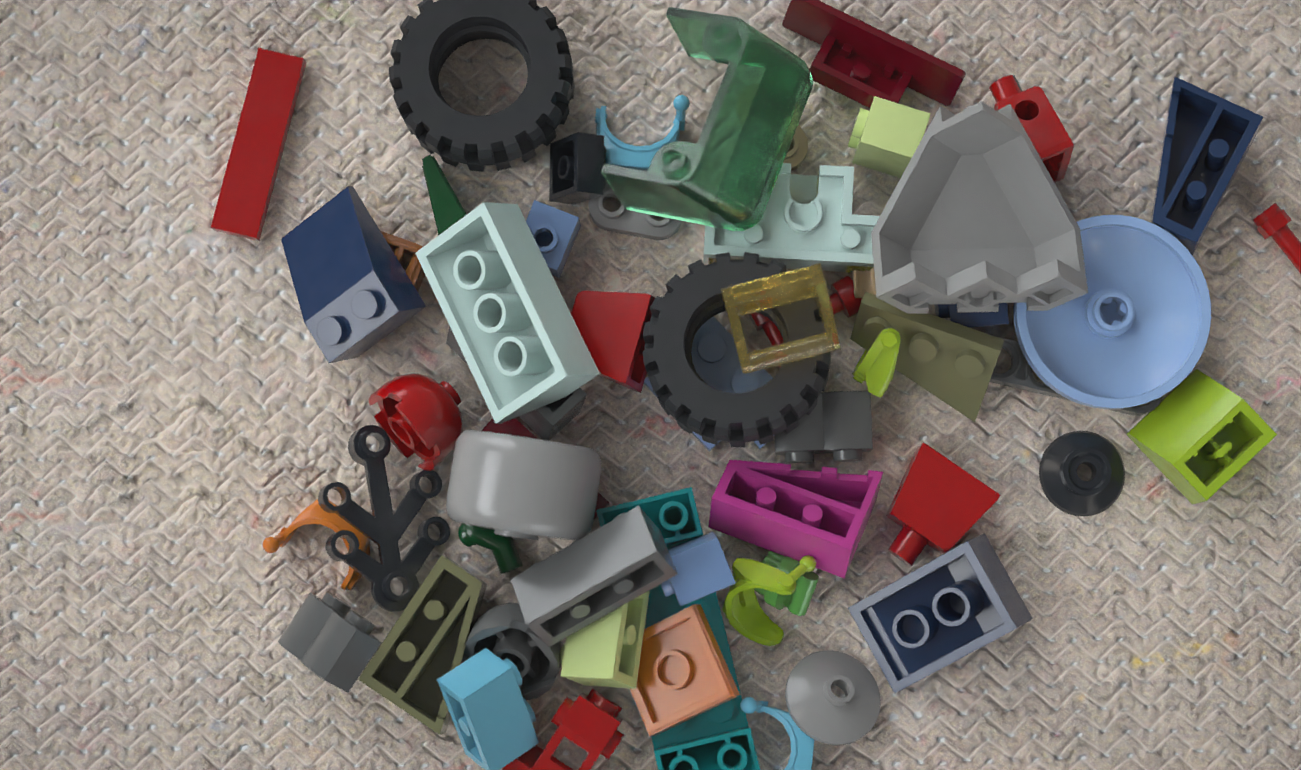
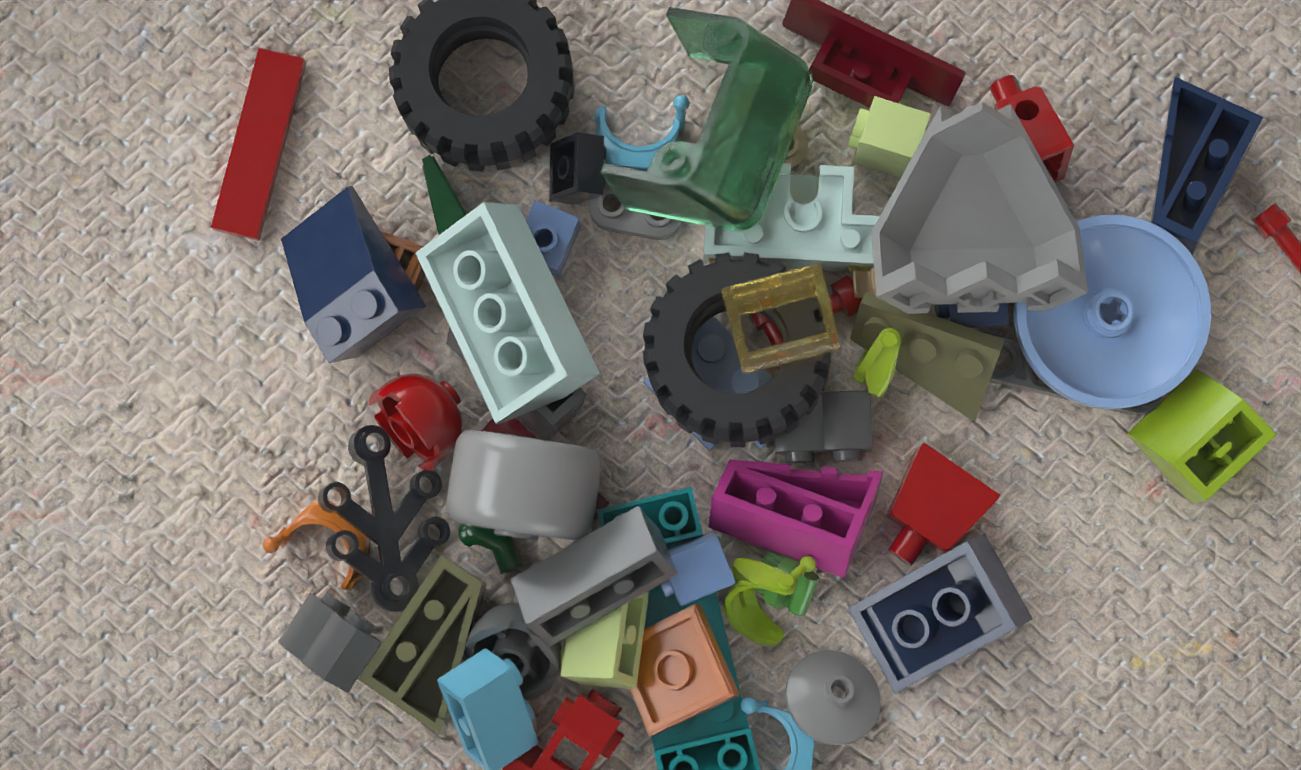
red torso [570,290,655,393] -> none
black piece [1039,431,1125,516] -> none

